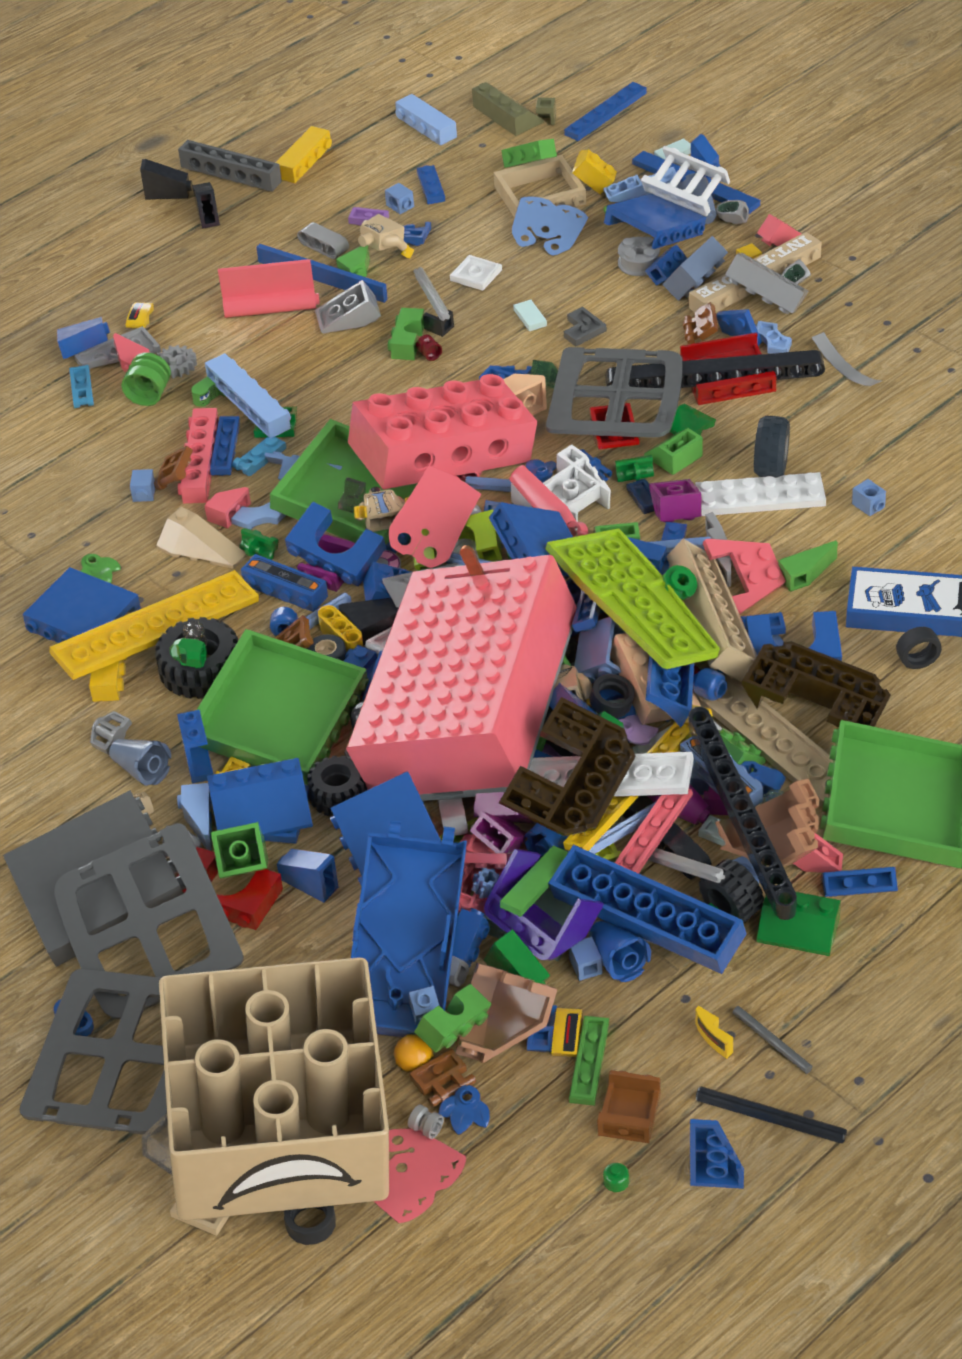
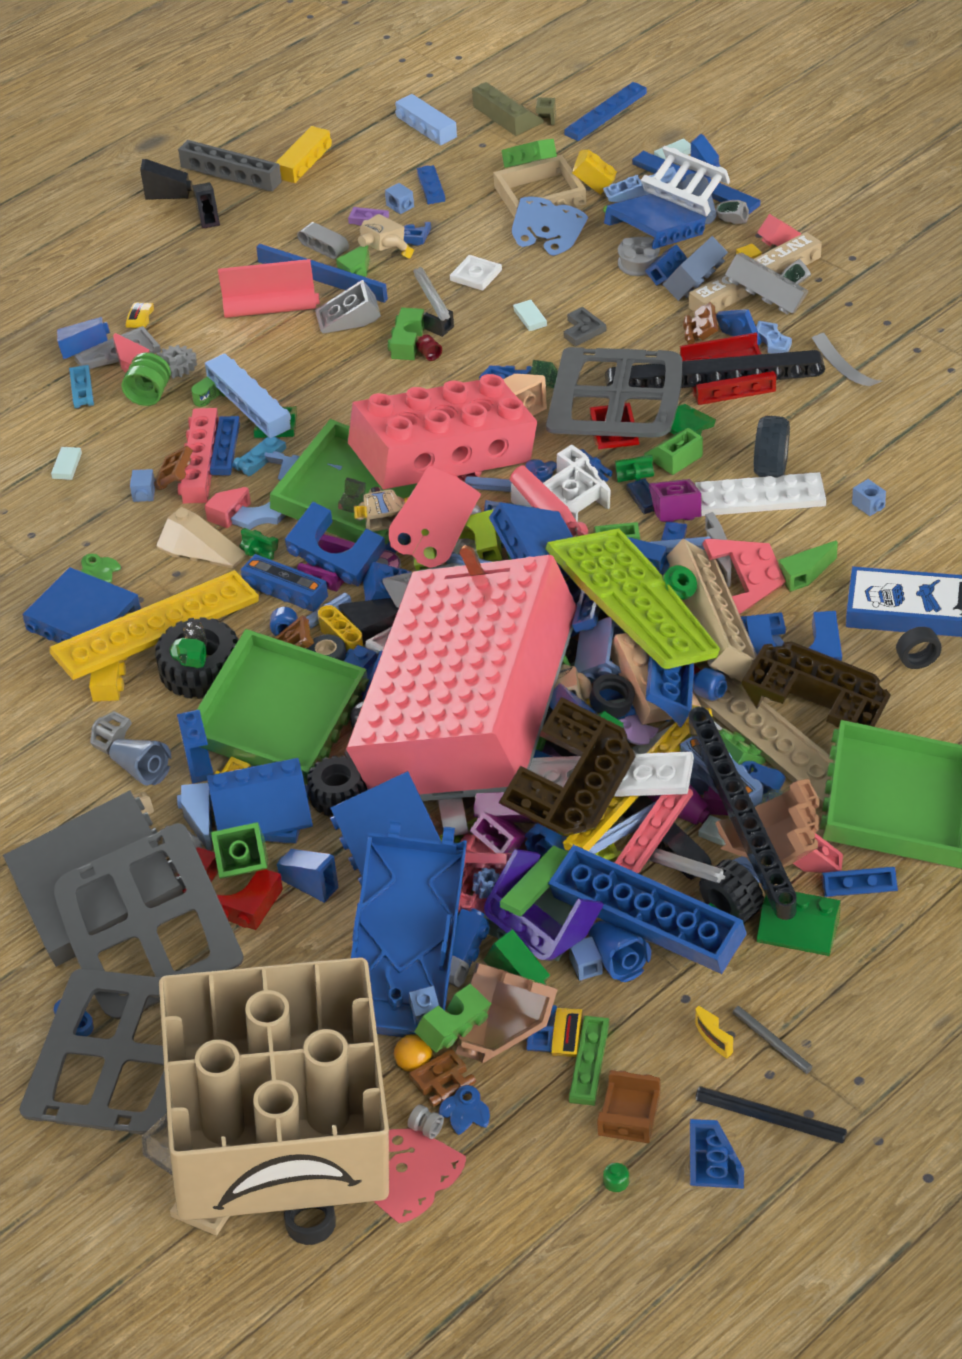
none -> light aqua tile [51,447,82,480]

